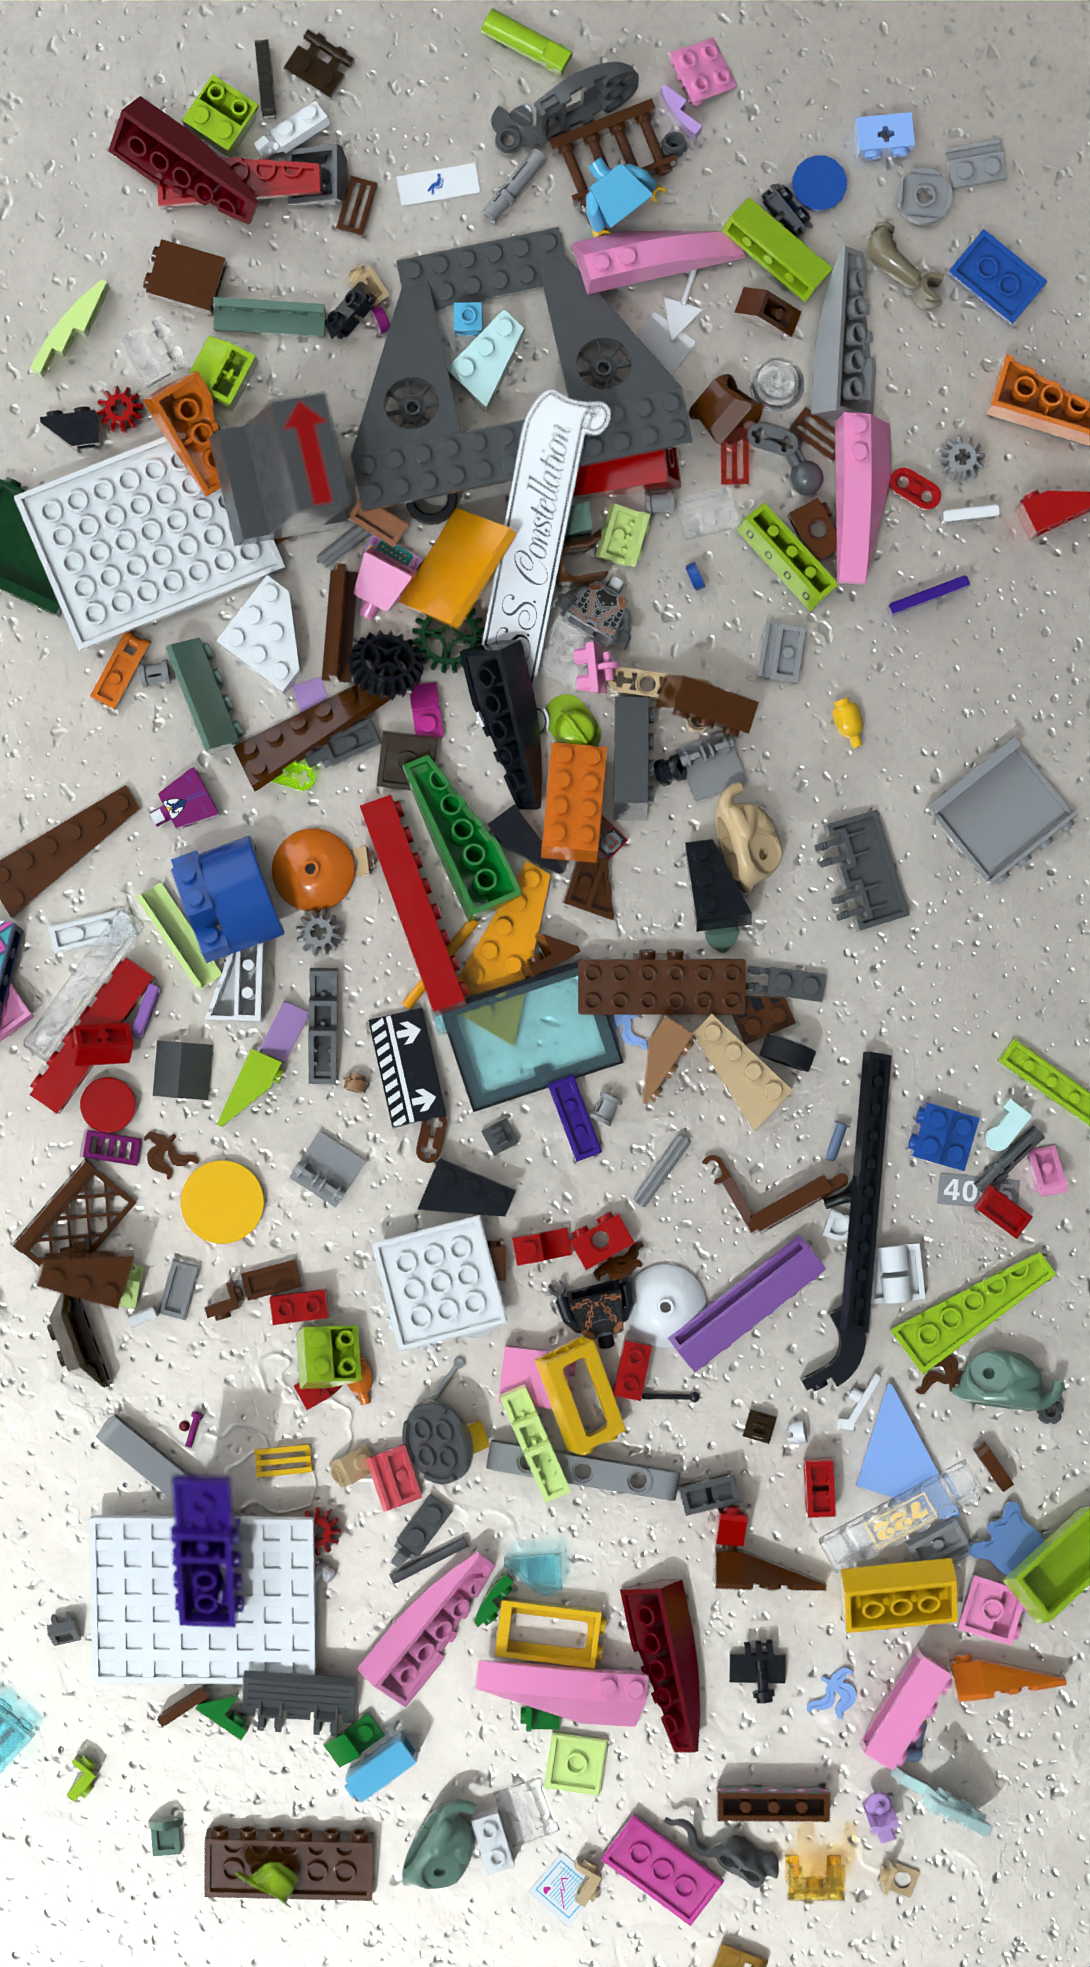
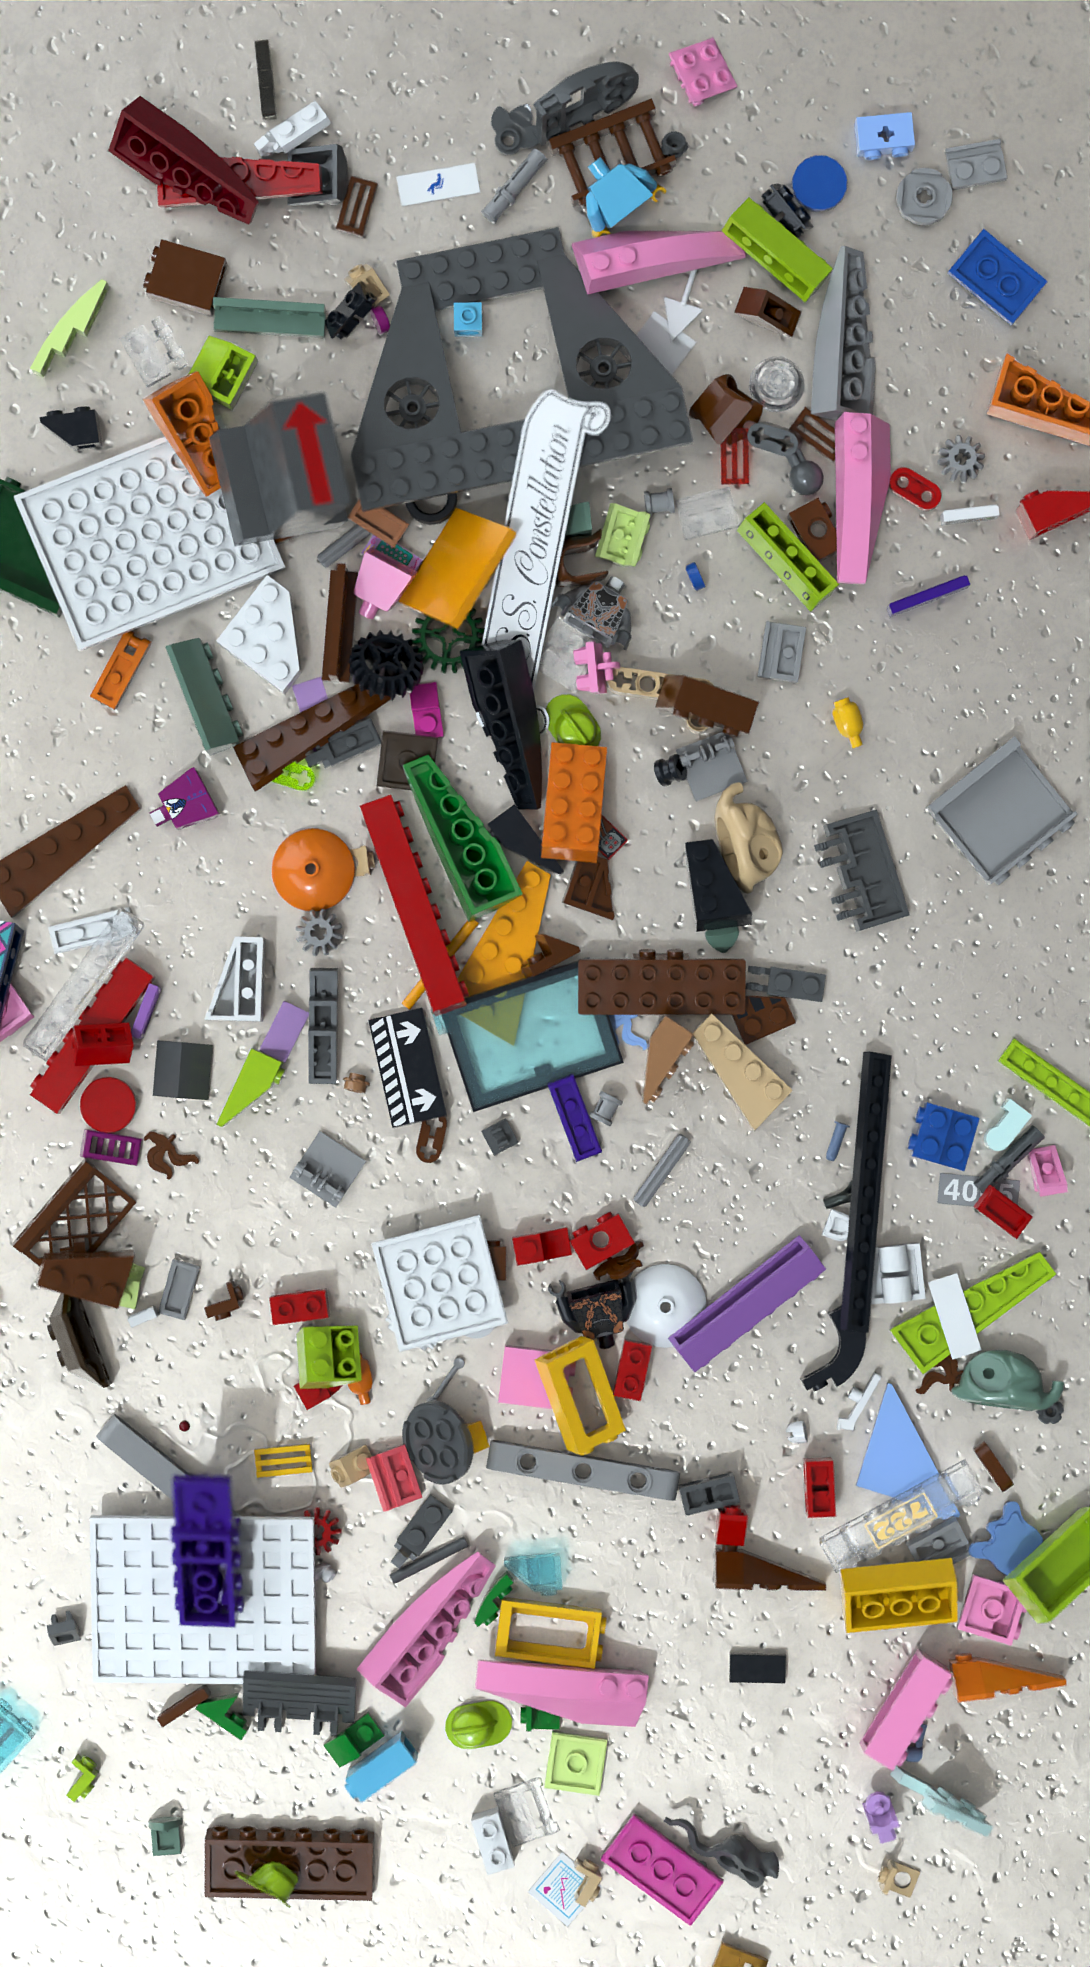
red gear [97,386,144,434] -> none
yellowish green panel [136,882,222,990] -> none
light grey bush [139,659,171,688] -> none
blue piece [171,836,285,963] -> none
yellow tile [180,1160,264,1244] -> none
lime slope [182,74,259,158] -> none
magenta piece [185,1411,204,1448] -> none
reddish brown tile [241,1259,302,1301] -> none
dark brown plate [283,29,355,100] -> none
sand green piece [402,1800,476,1889] -> none
black wedge [417,1158,516,1217] -> none
light aqua wedge [447,309,524,413] -> none
lime piece [480,8,572,76] -> none
yellowish green slope [499,1384,571,1503] -> none
red slope [572,447,681,500] -> none
dark grey wedge [613,697,654,820] -> none
dark red wedge [620,1579,700,1753] -> none
black hinge [641,1392,700,1403] -> none
lavender slope [661,84,702,141] -> none
reddish brown hinge [702,1155,848,1235] -> none
reddish brown brick [716,1787,830,1822] -> none
dark brown tile [742,1409,777,1444] -> none
black hinge [744,1639,775,1704] -> none
black tyre [759,1034,816,1072] -> none
clear yellow panel [785,1855,845,1901] -> none
light blue piece [807,1667,856,1719] -> none
dark tan piece [866,222,944,310] -> none
none -> lime piece [445,1701,512,1749]
none -> white sticker [928,1273,981,1360]

